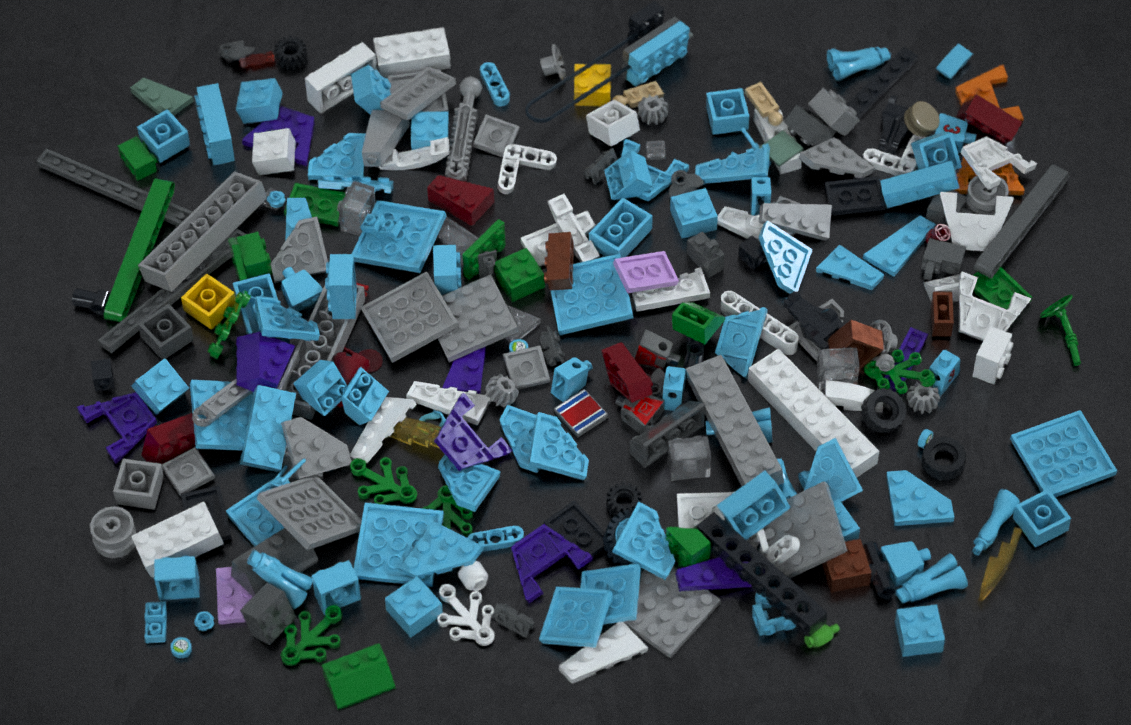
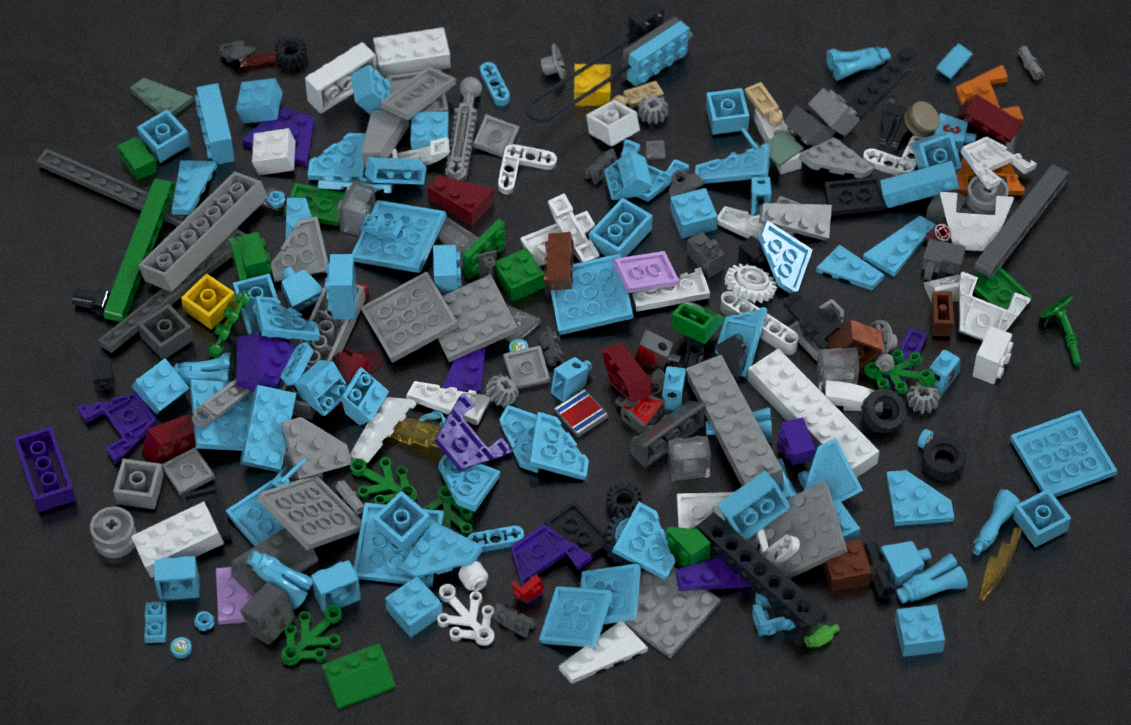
none -> dark purple brick [14,426,76,513]
none -> medium azure wing [172,160,218,215]
none -> medium azure piece [172,353,233,385]
none -> medium azure beam [281,342,313,386]
none -> light grey axle [335,480,364,515]
none -> medium azure brick [365,157,427,184]
none -> medium azure brick [373,491,431,552]
none -> red bracket [511,575,545,603]
none -> black slope [715,335,747,383]
none -> white gear [725,264,777,303]
none -> dark purple brick [777,417,816,465]
none -> light grey pin [1017,46,1044,80]

